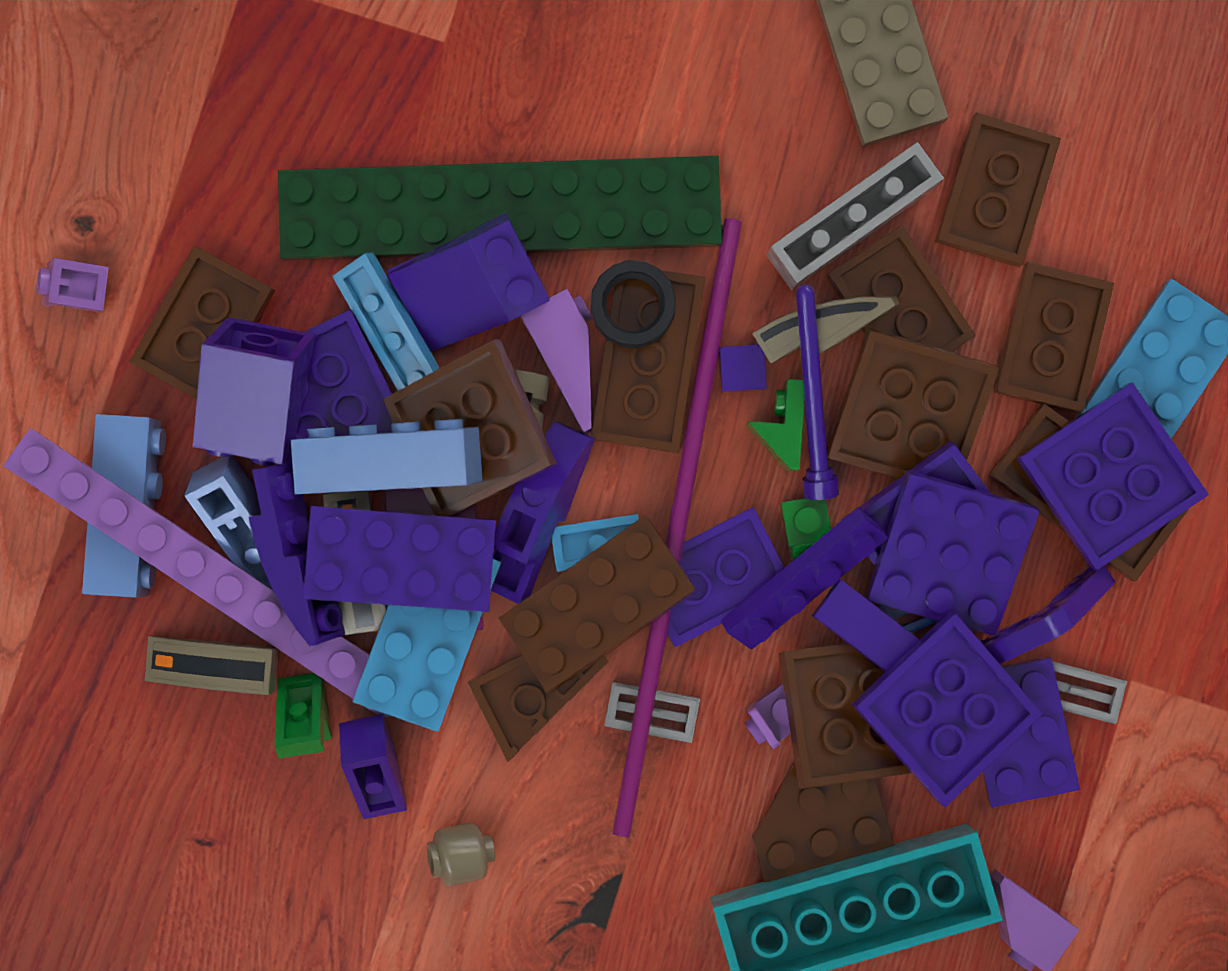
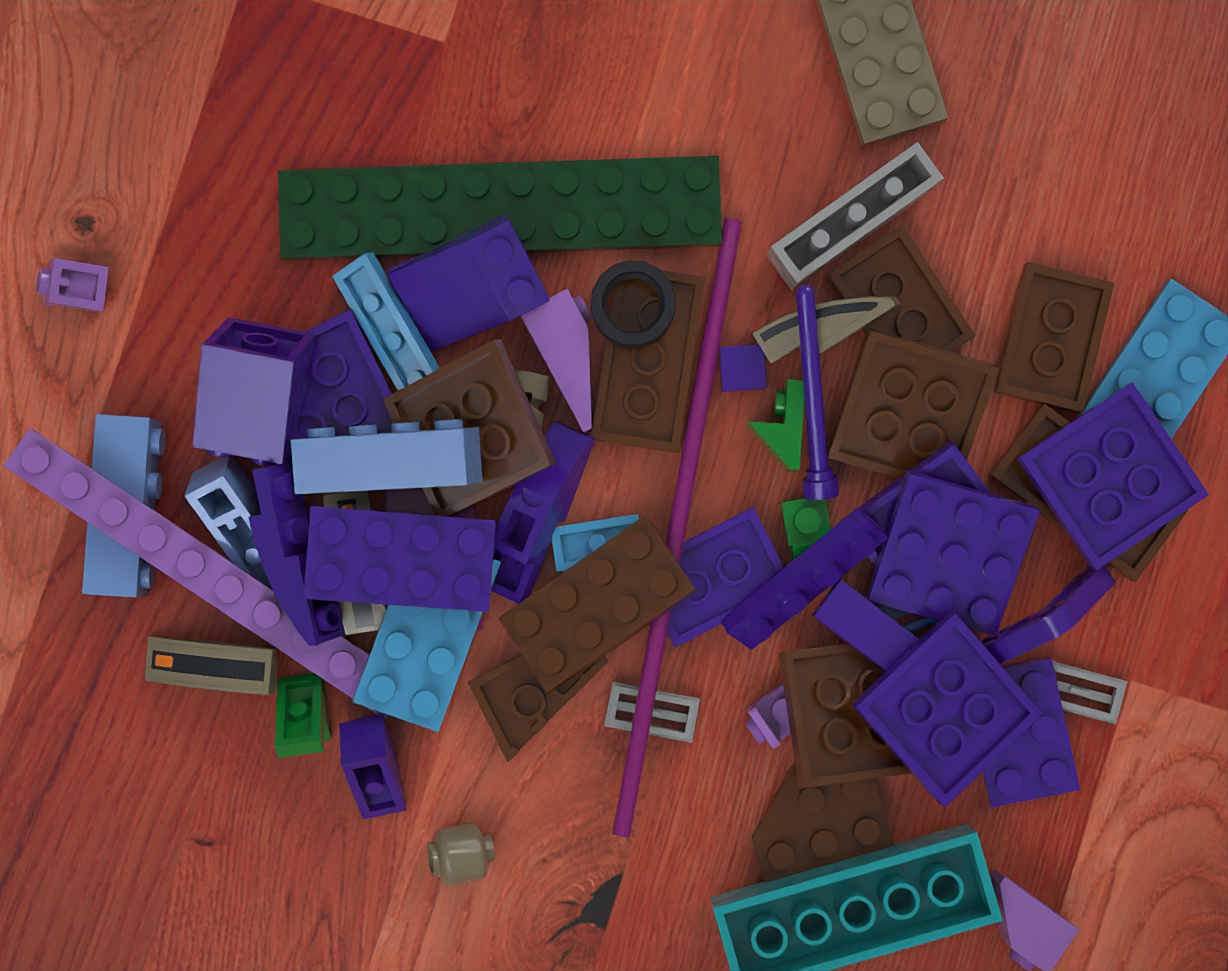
reddish brown plate [129,246,275,399] -> none
reddish brown plate [935,113,1061,267] -> none

